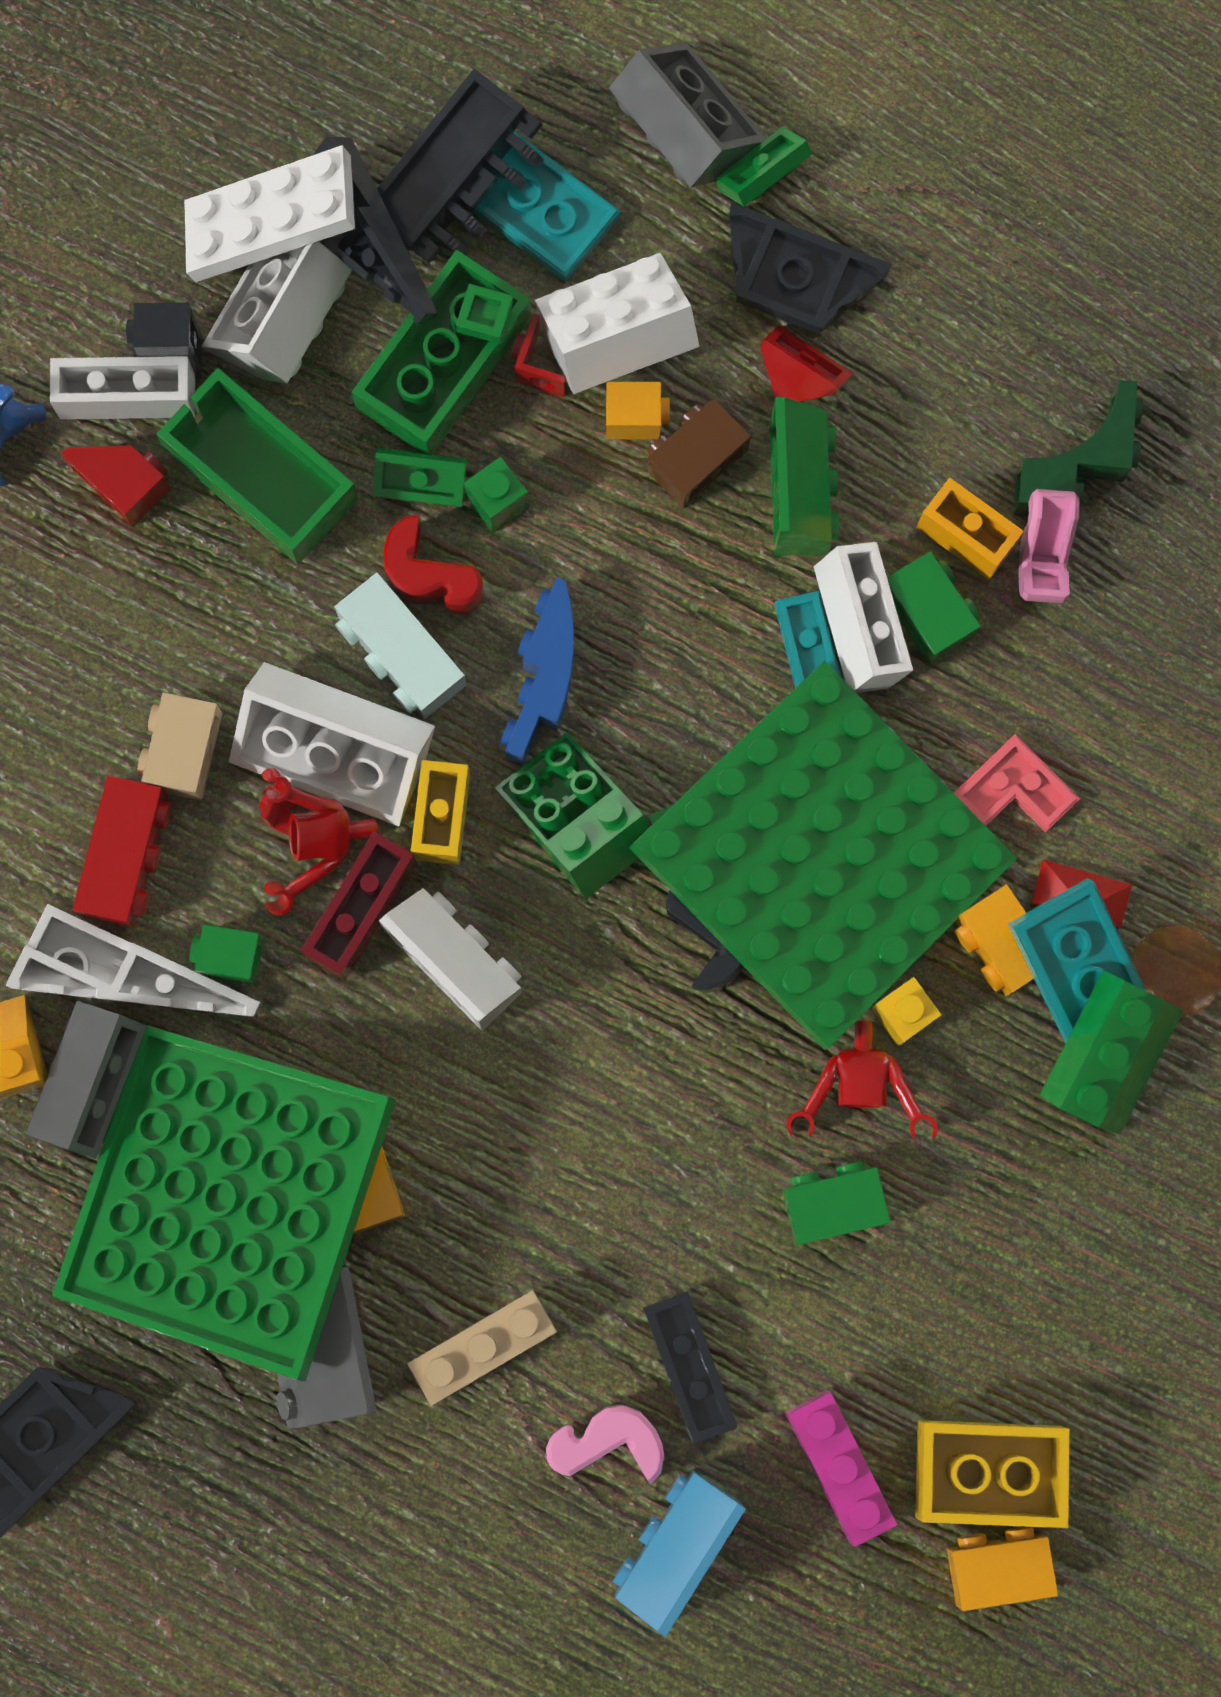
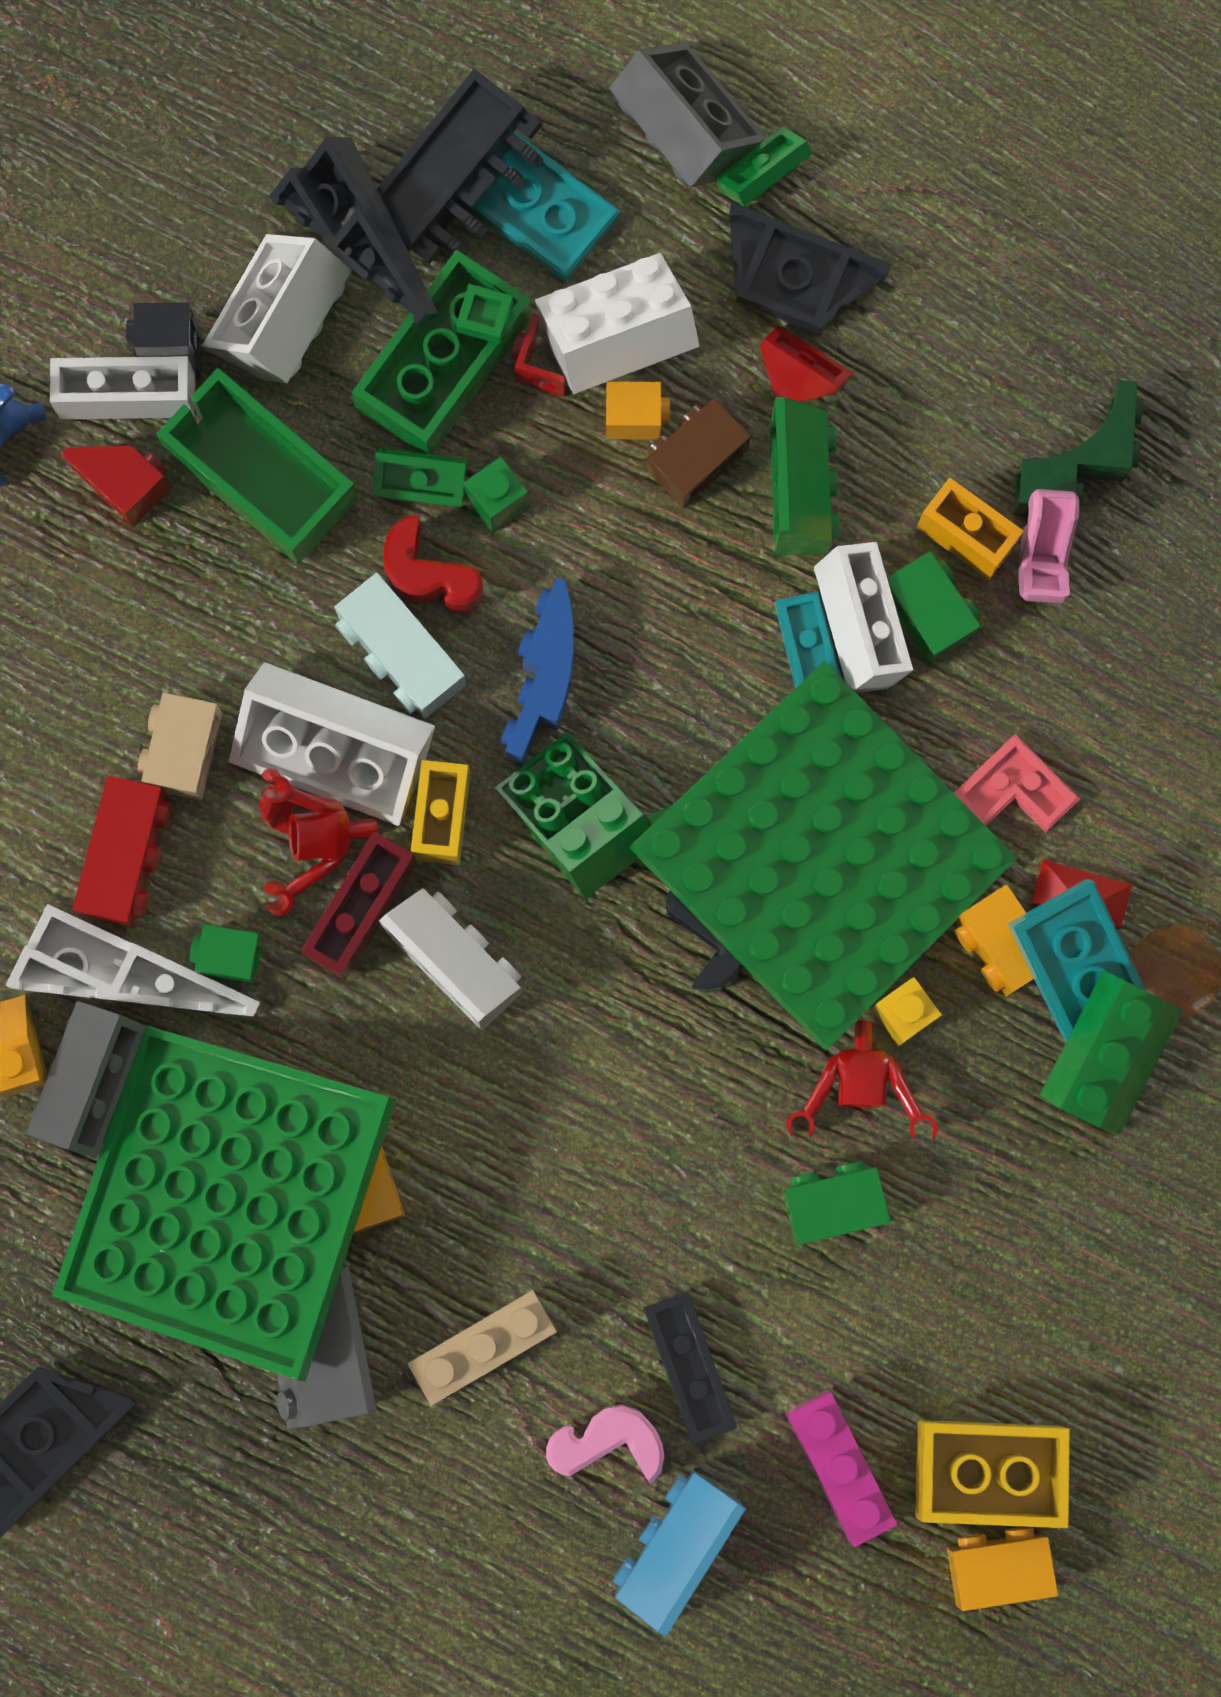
white plate [184,145,355,283] -> none

